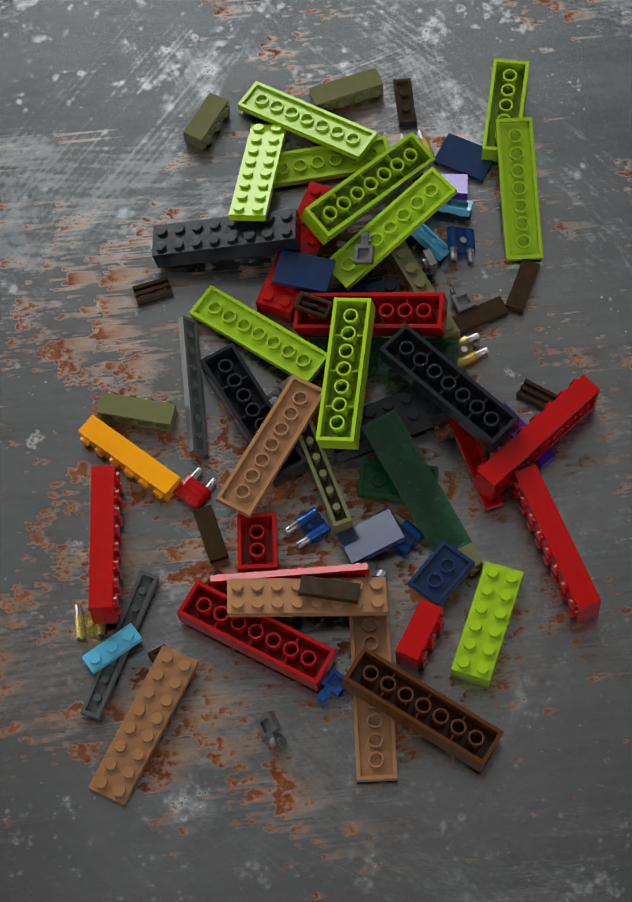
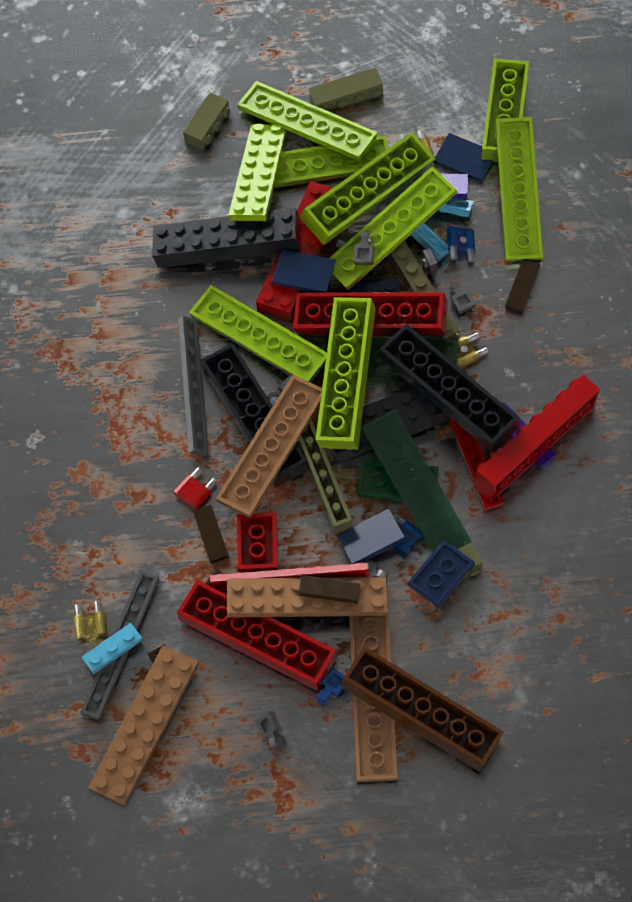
light orange brick [78,414,181,502] -> none
red brick [89,465,123,624] -> none
olive brick [97,391,177,432] -> none
dark brown tile [132,276,173,305] -> none
clear blue piece [285,507,331,549] -> none
dark brown tile [293,291,334,322] -> none
dark brown tile [393,78,417,128] -> none
red brick [395,598,445,673] -> none
lime brick [451,561,524,688] -> none
dark brown tile [452,295,508,334] -> none
red brick [511,464,601,623] -> none
dark brown tile [516,379,557,410] -> none

